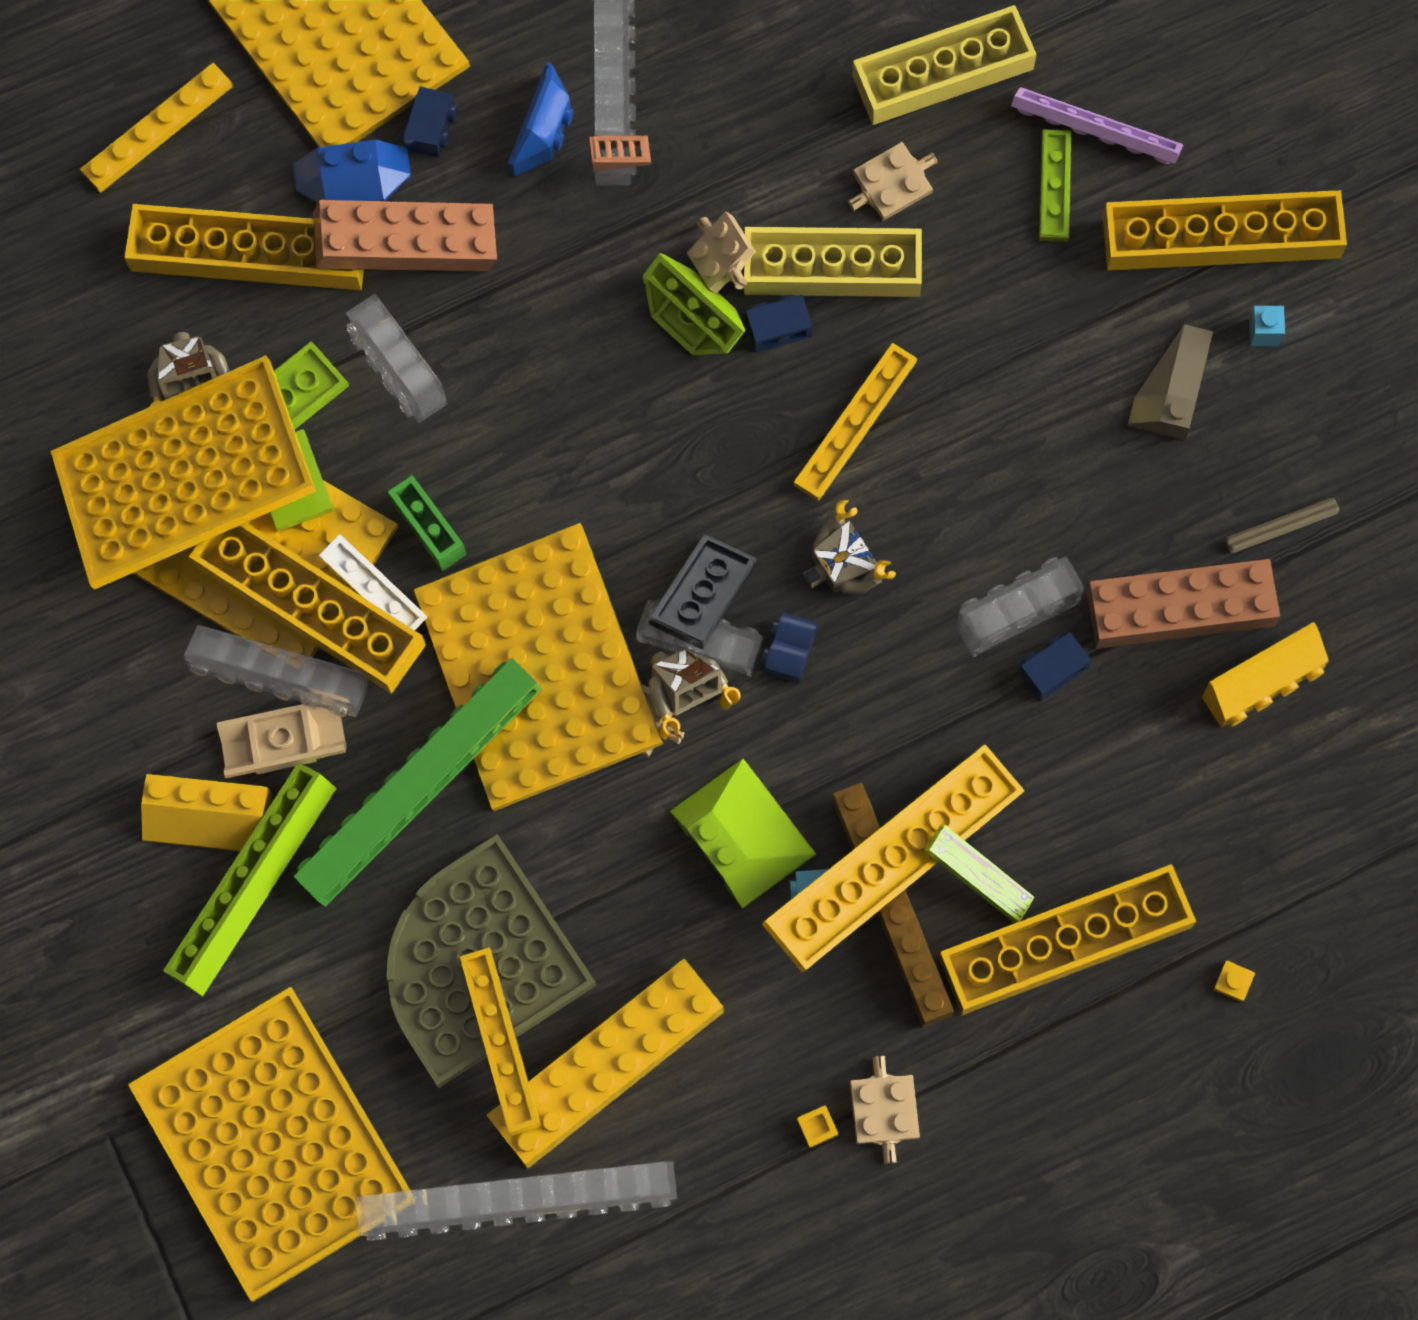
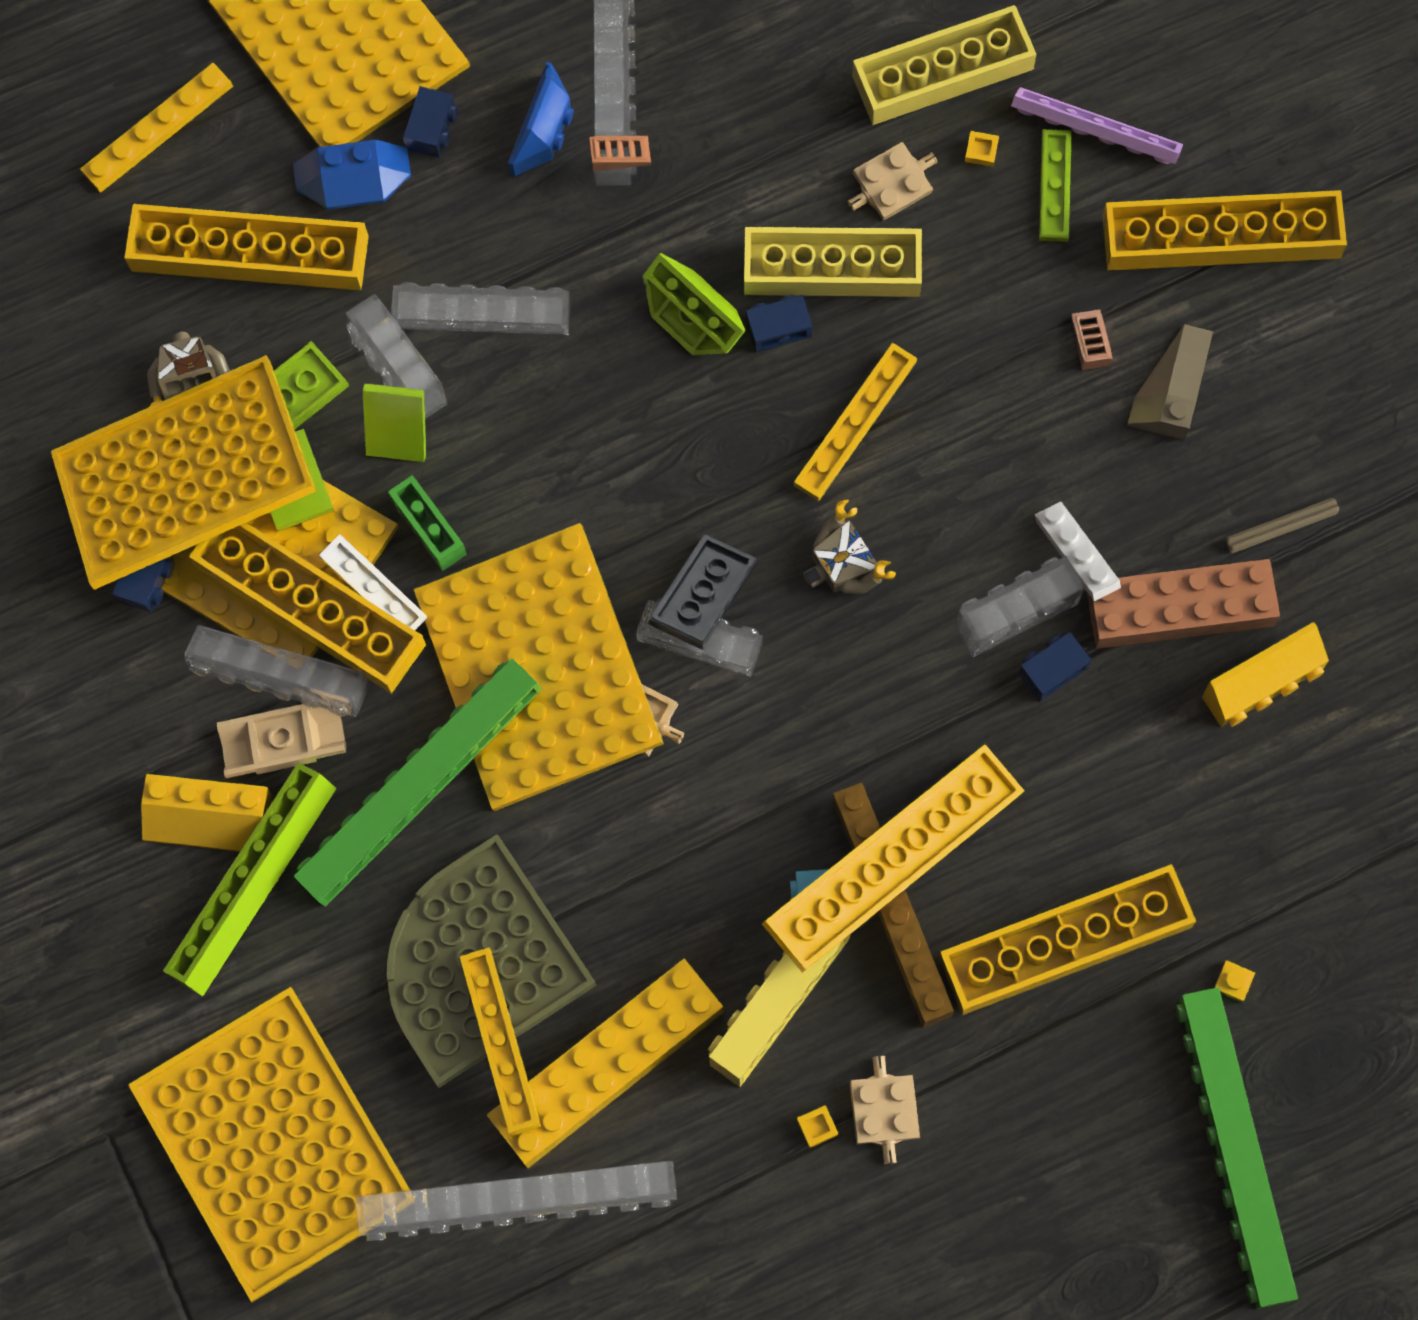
nougat brick [313,200,497,271] -> none
dark tan torso [649,649,740,740] -> none
lime slope [670,759,816,909] -> none
tan plate [687,211,755,294] -> none
dark blue brick [761,613,817,684] -> none
tile [925,825,1035,923] -> none
medium azure brick [1249,306,1285,346] -> none
none -> dark blue brick [112,556,174,613]
none -> lime tile [363,384,426,462]
none -> clear brick [391,282,571,335]
none -> light yellow brick [708,934,851,1087]
none -> yellow plate [965,131,999,167]
none -> white plate [1035,502,1121,601]
none -> nougat slope [1071,309,1113,370]
none -> bright green brick [1176,987,1298,1309]

